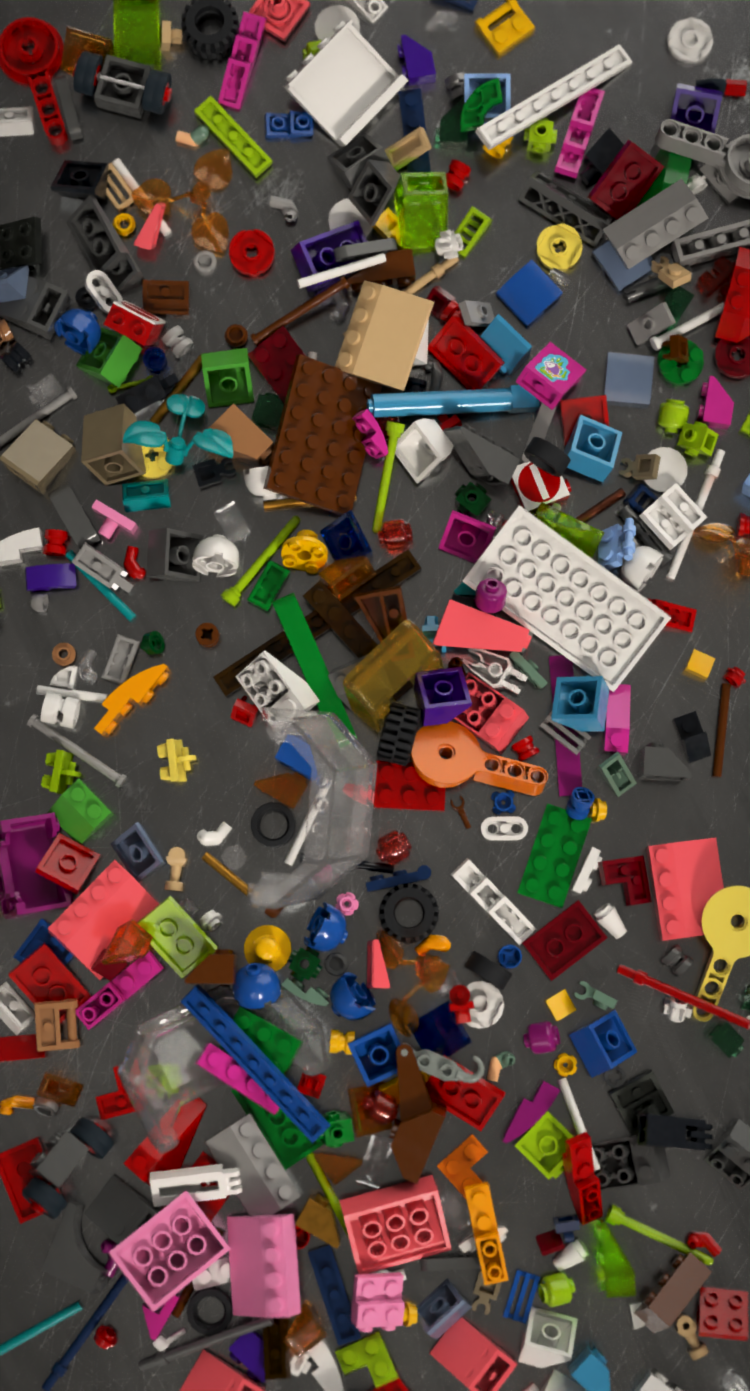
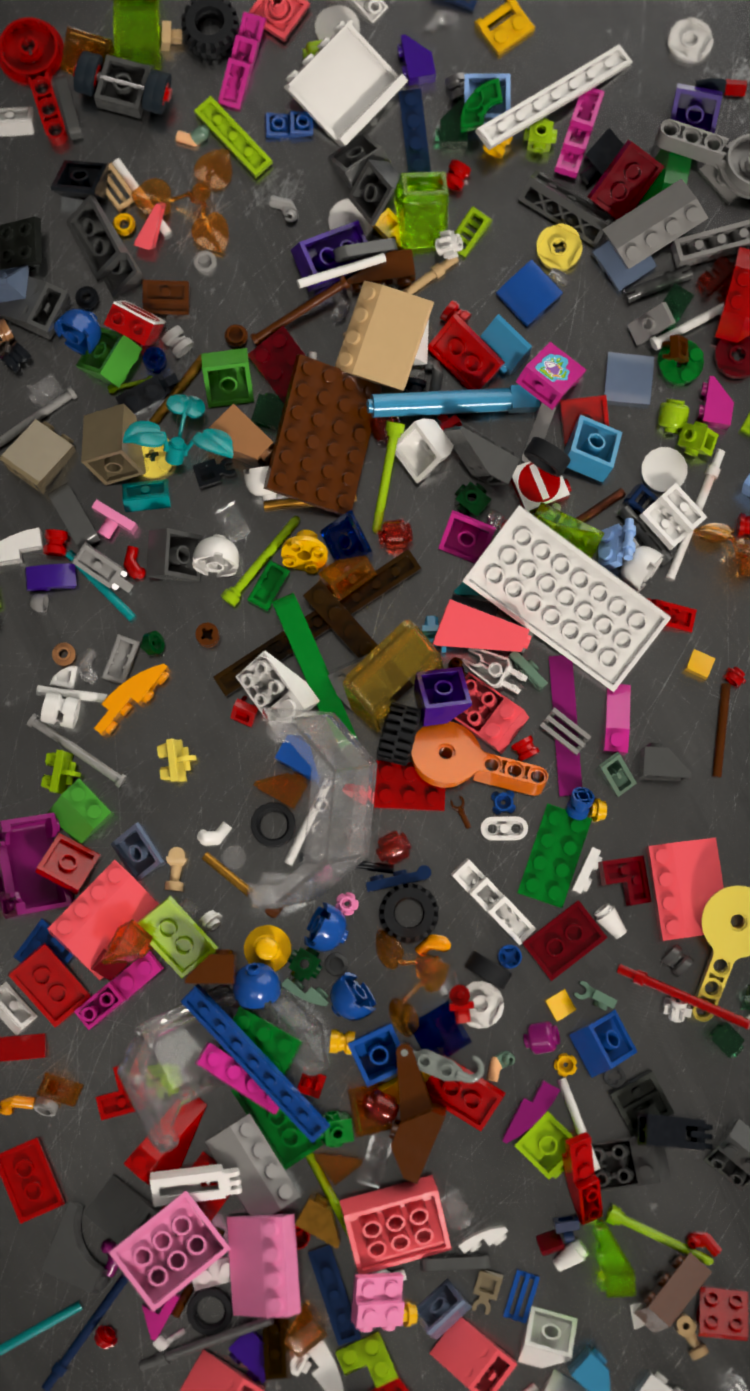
brick [22,1117,114,1219] -> none
medium nougat plate [34,998,80,1052] -> none
white plate [84,270,123,314] -> none
red plate [229,229,275,277] -> none
dark pink slope [352,409,388,459] -> none
reddish brown wedge [354,585,415,662] -> none
coral slope [366,939,390,989] -> none
tan tile [385,127,432,171] -> none
dark red slope [426,285,456,320] -> none
orange plate [436,1134,488,1200] -> none
light grey plate [459,300,495,327] -> none
light orange slope [464,1182,508,1285] -> none
magenta head [475,578,507,614] -> none
lime head [538,1272,575,1307] -> none
dark azure slope [551,676,609,732] -> none
dark tan plate [619,454,661,480] -> none
tan plate [651,256,691,289] -> none
black slope [673,711,711,763] -> none
white plate [687,174,708,195] -> none

